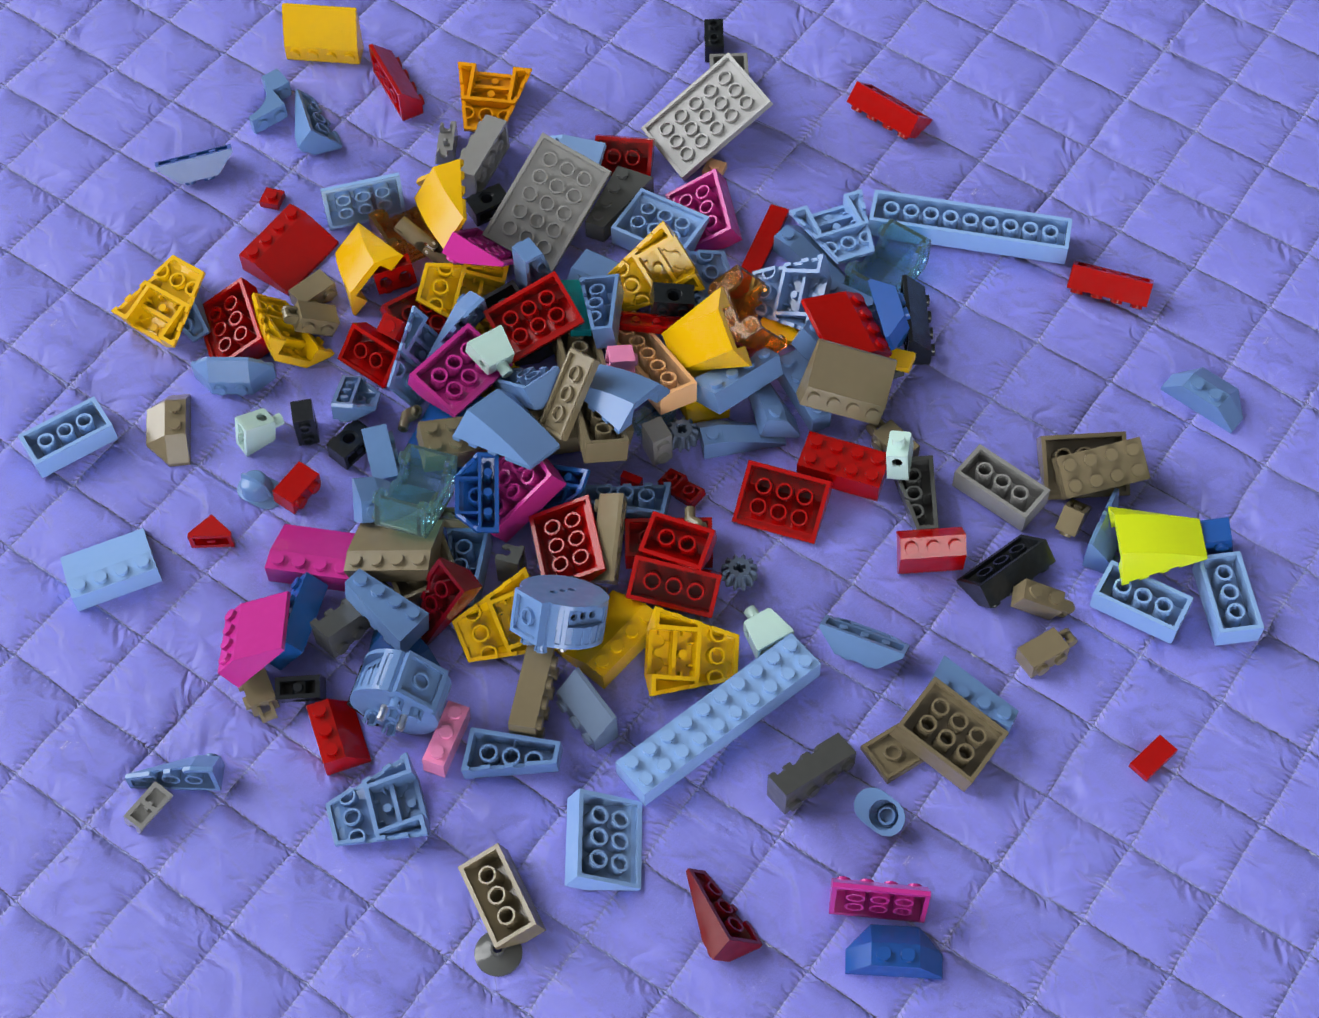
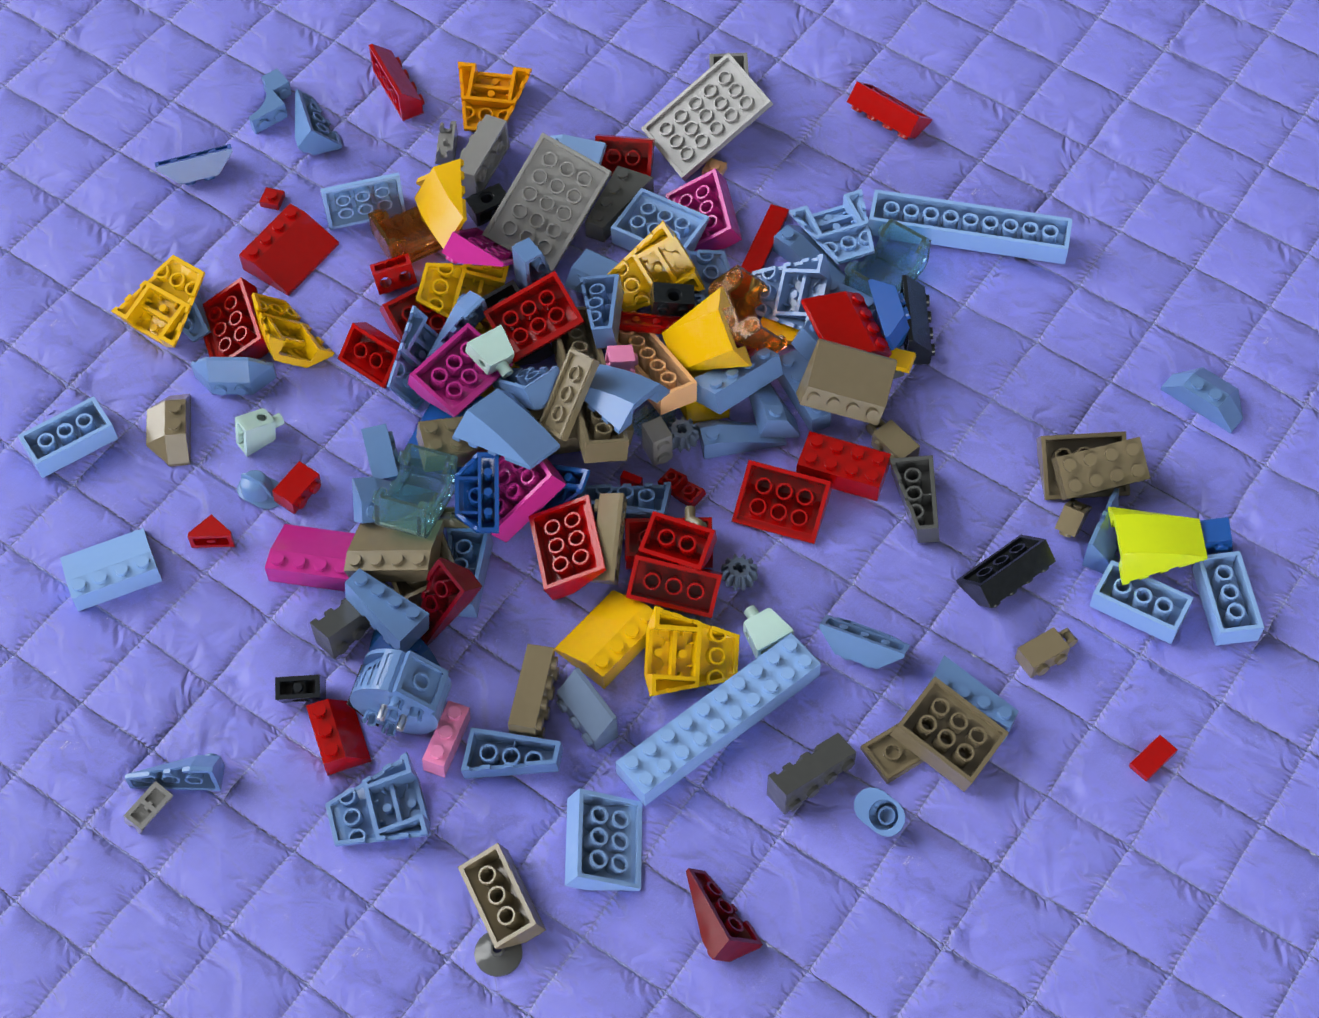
dark pink slope [218,591,291,688] -> none
dark tan brick [238,667,280,723] -> none
blue wedge [269,572,329,670] -> none
dark tan brick [281,300,340,337] -> none
yellow slope [282,3,364,64] -> none
dark tan piece [288,269,338,306] -> none
black brick [290,399,320,446] -> none
black brick [326,419,368,470] -> none
medium blue wedge [331,375,381,423] -> none
yellow wedge [335,223,404,316] -> none
red slope [376,312,407,343] -> none
dark tan piece [394,216,463,265] -> none
dark tan arm [398,405,422,432] -> none
yellow wedge [452,567,557,663] -> none
dark grey hinge [495,544,527,582] -> none
medium blue piece [509,575,610,654] -> none
teal tile [561,279,592,336] -> none
black brick [704,19,724,62] -> none
dark pink slope [829,876,931,923] -> none
blue wedge [845,924,943,979] -> none
light aqua torso [886,430,914,480] -> none
red slope [896,527,967,574] -> none
light grey brick [952,444,1050,531] -> none
dark tan brick [1011,578,1075,620] -> none
red slope [1067,260,1154,310] -> none

